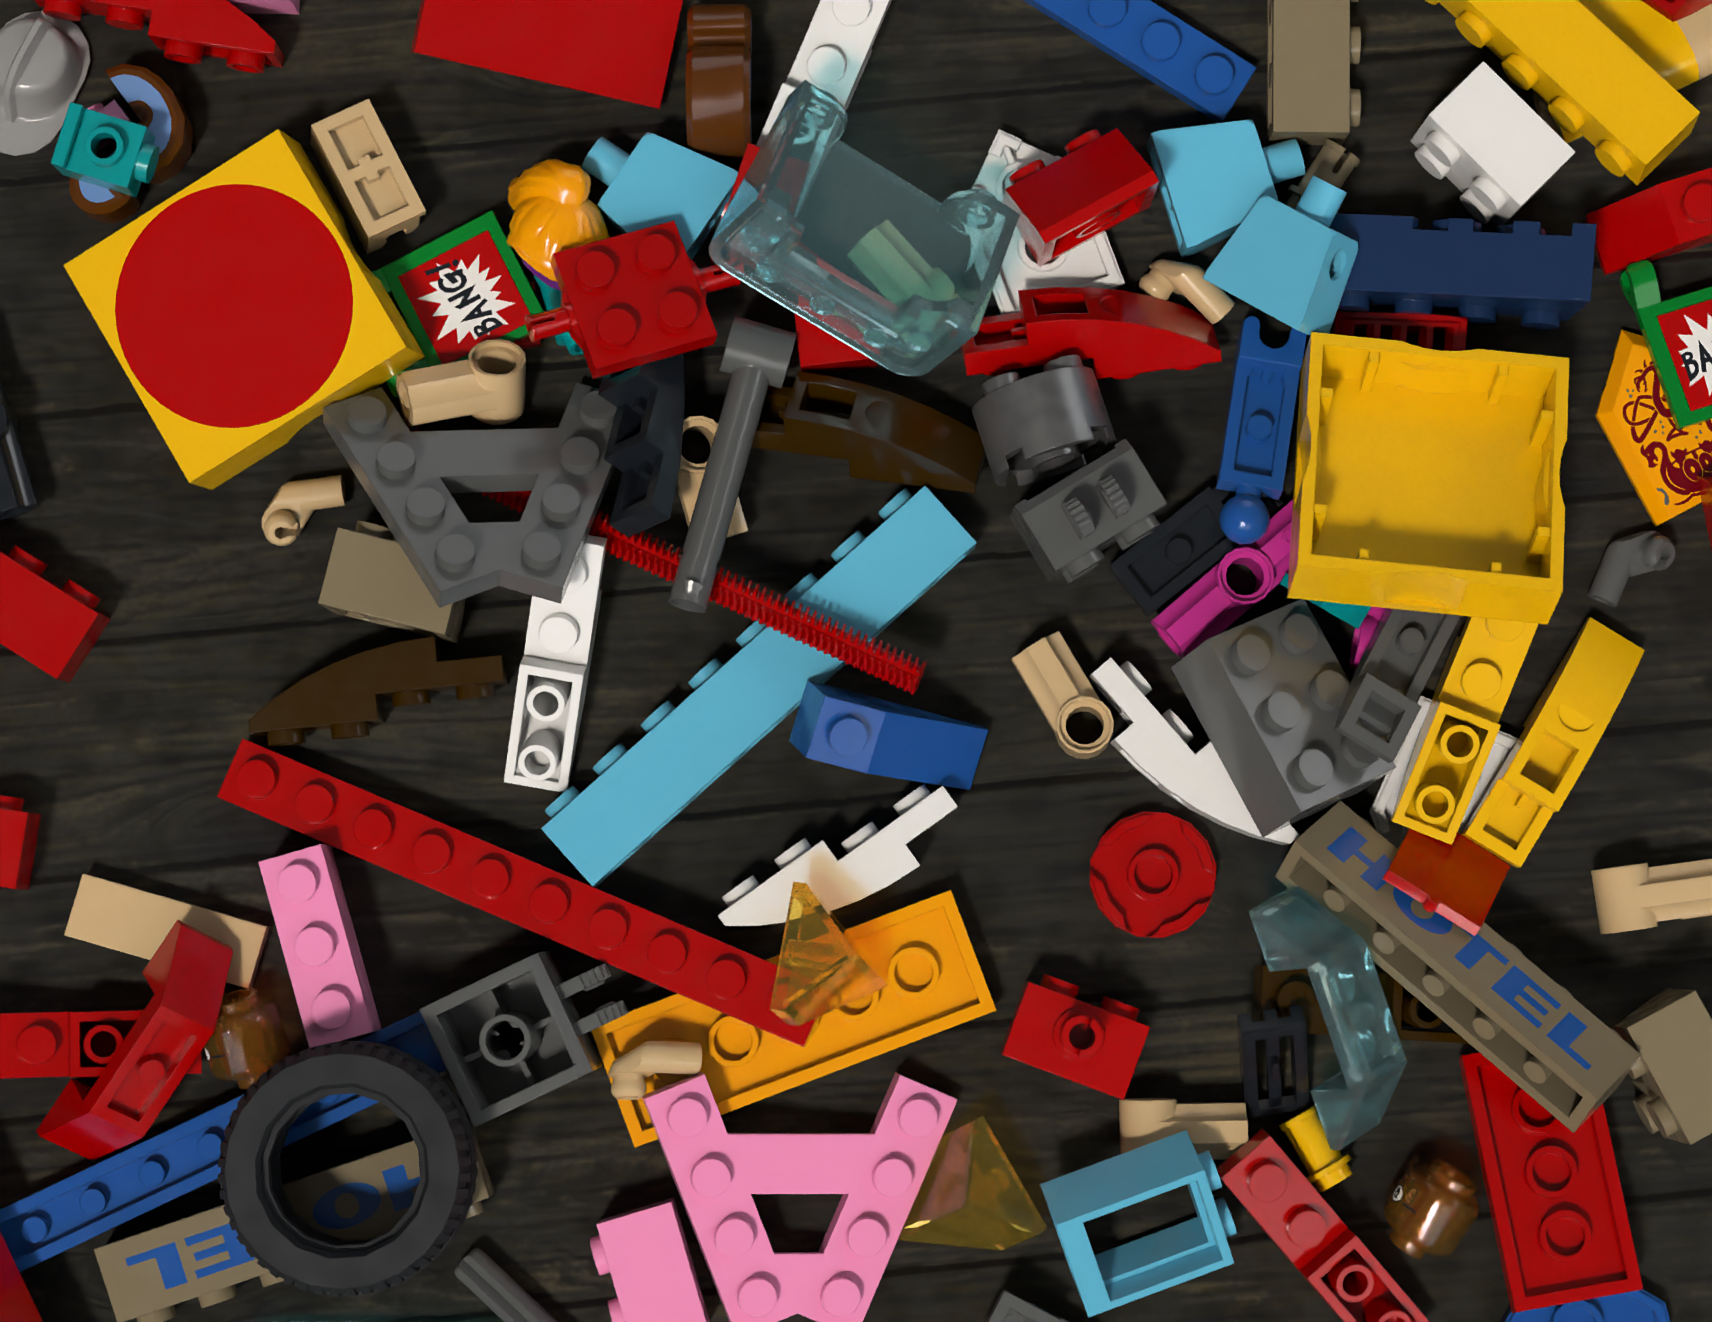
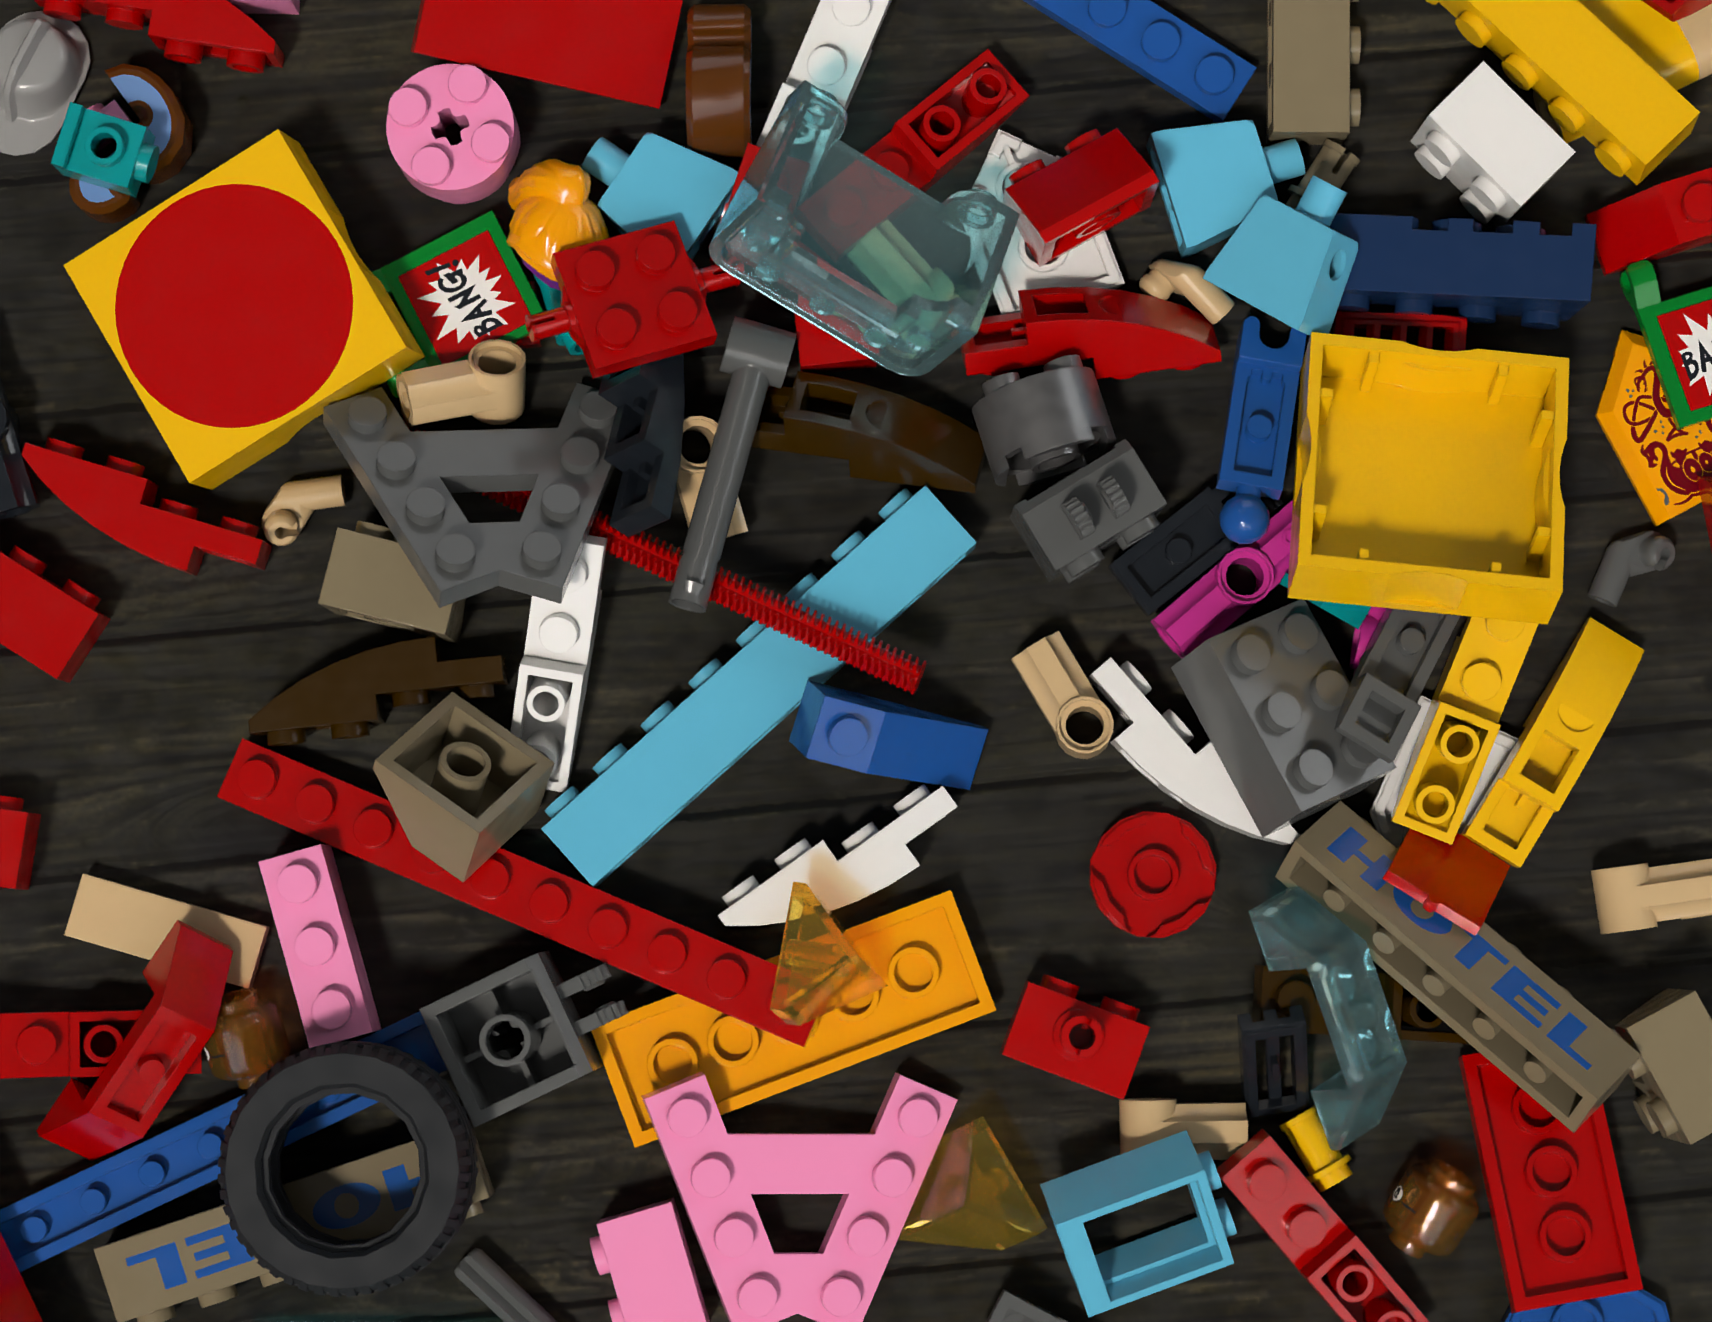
tan hinge [311,99,426,254] -> none
tan arm [608,1041,702,1100] -> none
none -> red slope [21,437,272,576]
none -> dark tan slope [373,692,555,882]
none -> bright pink brick [386,64,521,204]
none -> red slope [794,49,1030,262]

